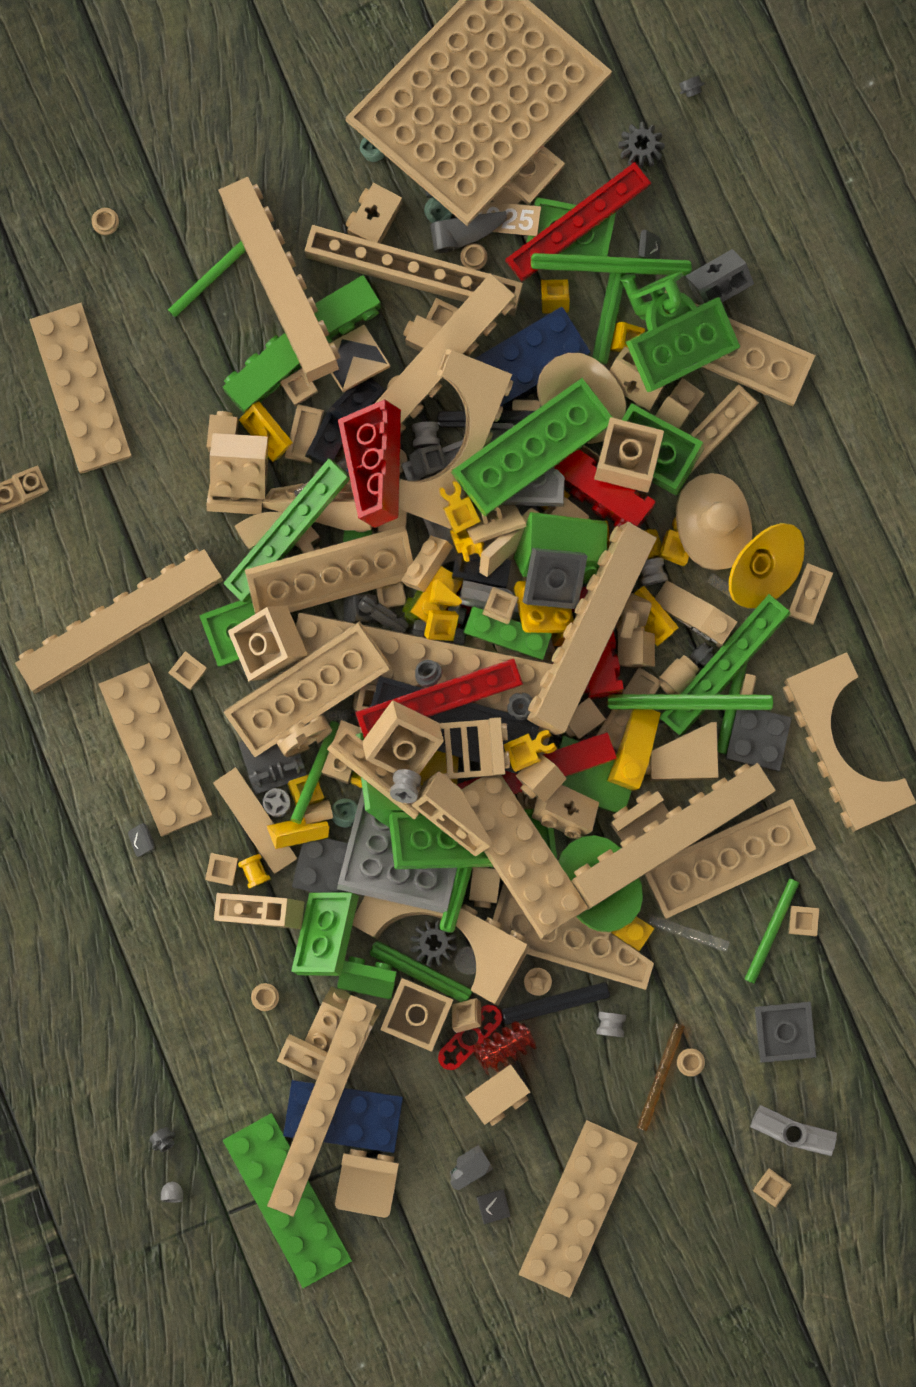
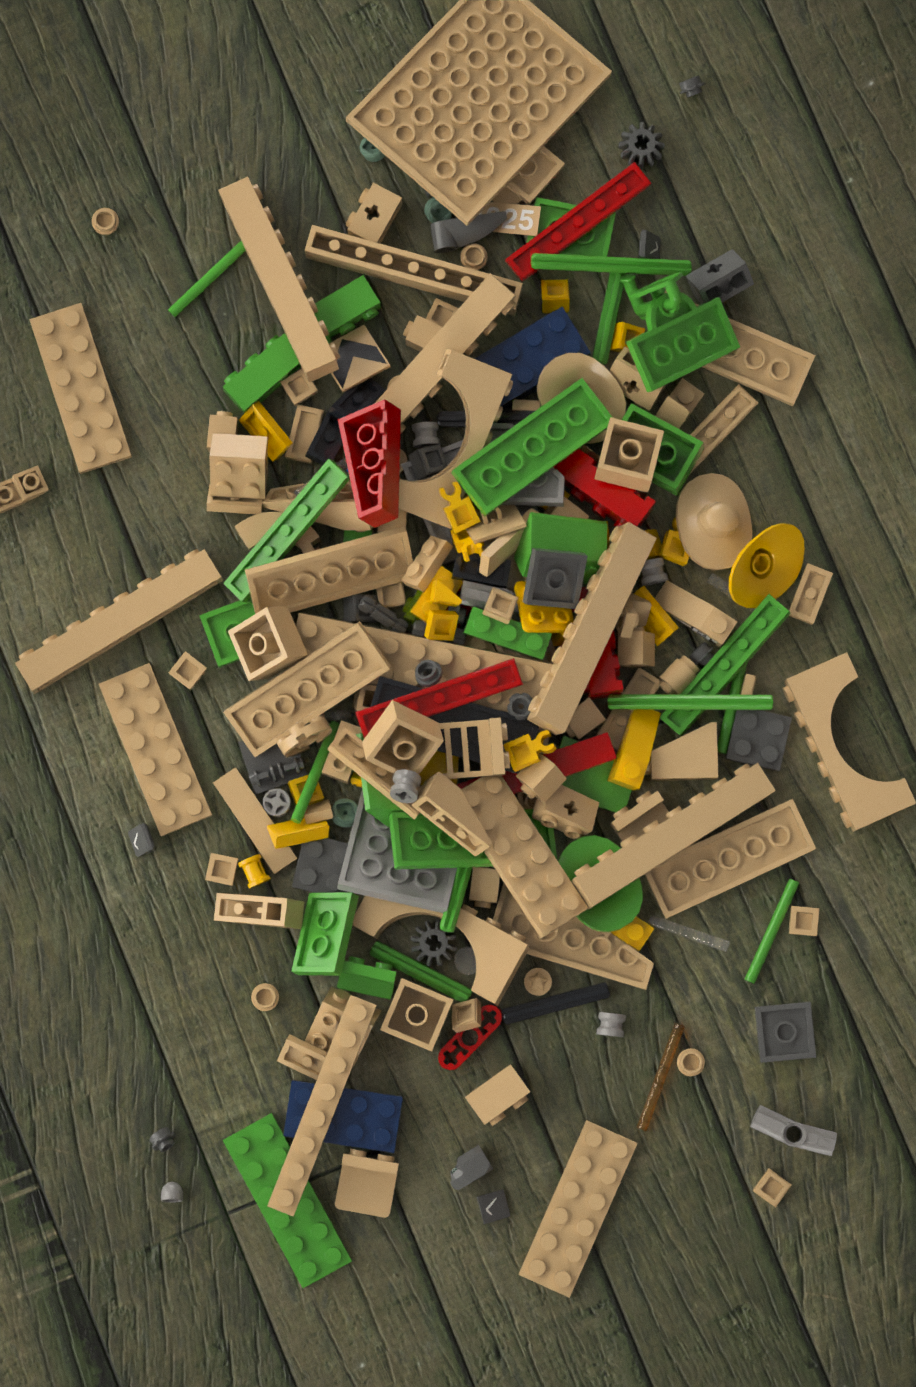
clear red piece [473,1021,537,1076] -> none

